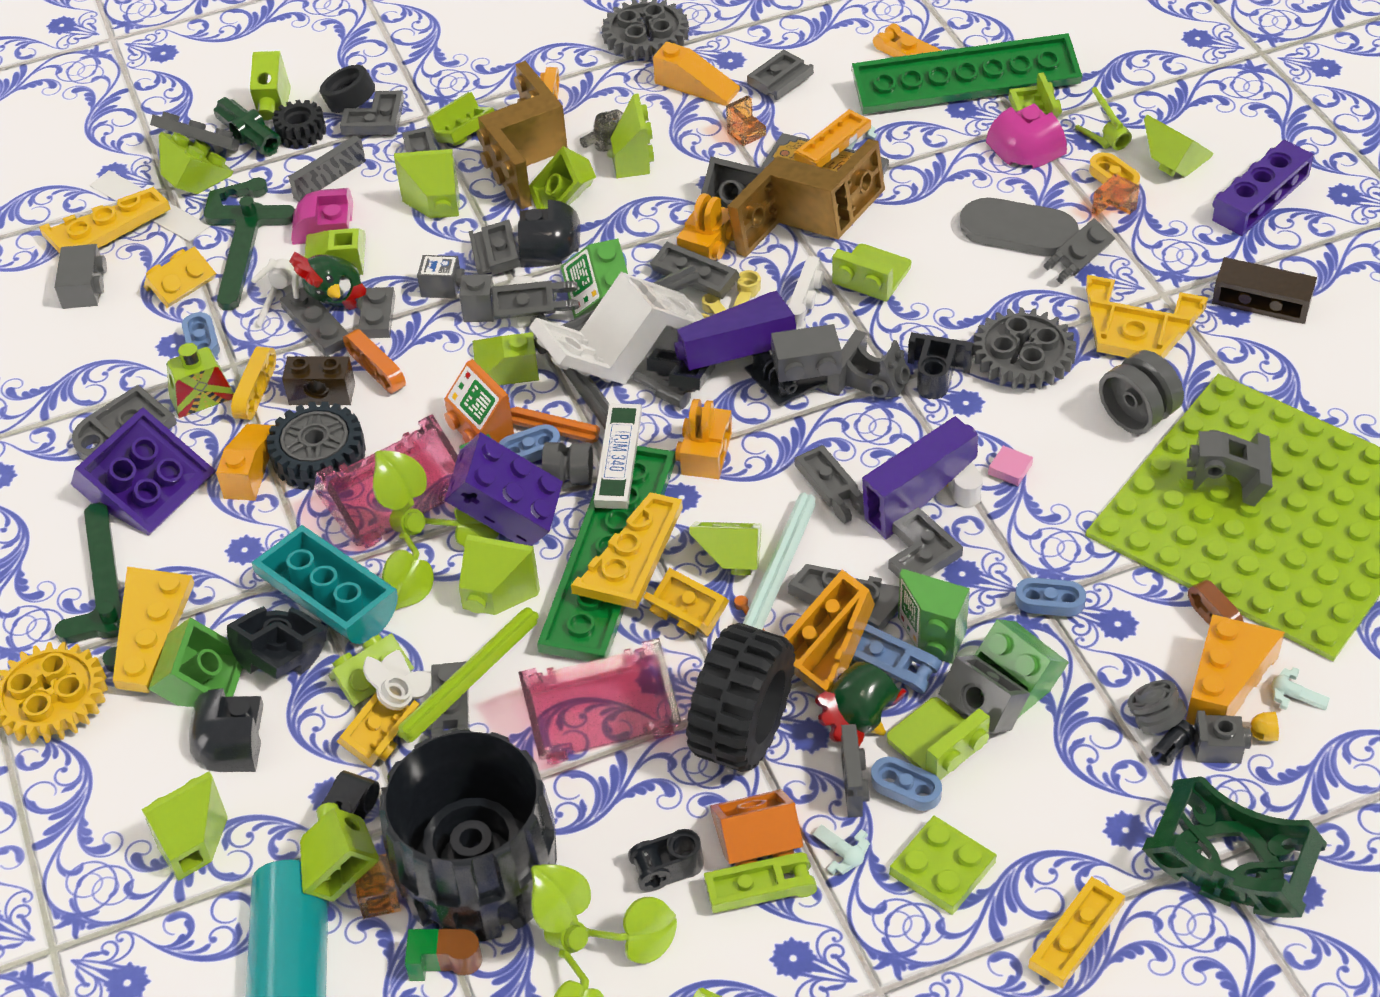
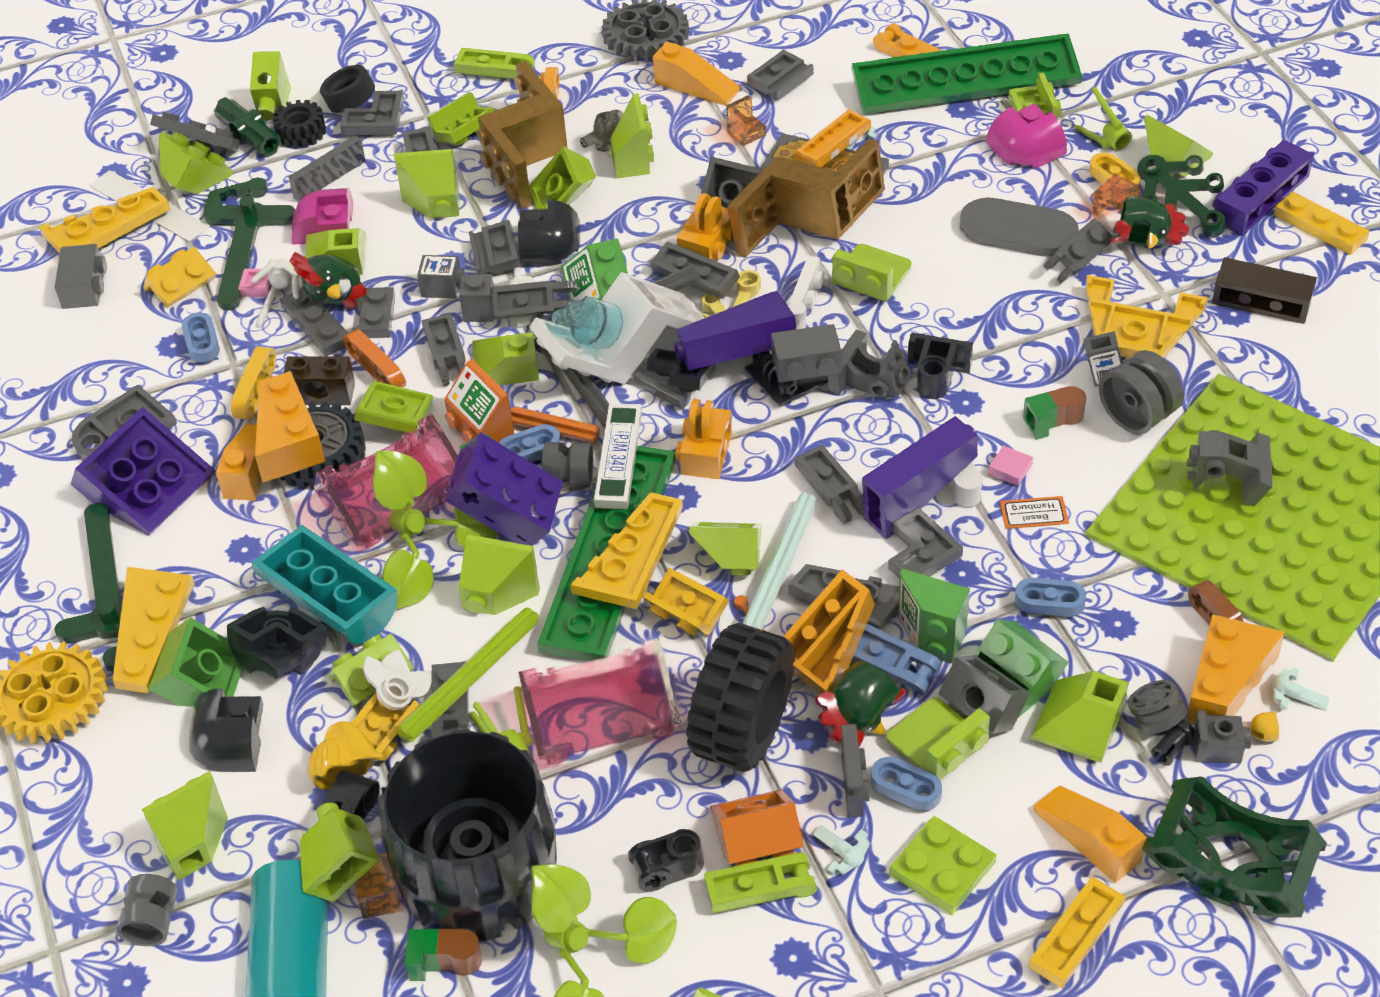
lime torso [166,343,234,418] -> none
dark grey gear [973,307,1077,390] -> none
none -> dark grey wheel [117,874,177,946]
none -> bright pink tile [238,269,272,297]
none -> light orange wedge [255,371,326,483]
none -> yellow hair [307,721,385,790]
none -> lime plate [354,381,434,435]
none -> dark grey hinge [421,313,466,386]
none -> lime plate [454,47,535,80]
none -> lime plant [469,686,534,755]
none -> clear light blue piece [552,297,623,349]
none -> sticker [1000,496,1069,529]
none -> leg [1023,386,1087,440]
none -> lime slope [1031,670,1129,763]
none -> light orange slope [1033,785,1147,883]
none -> dark grey brick [1083,331,1123,387]
none -> dark green piece [1110,196,1189,248]
none -> dark green plant [1137,155,1226,237]
none -> yellow plate [1274,192,1370,255]

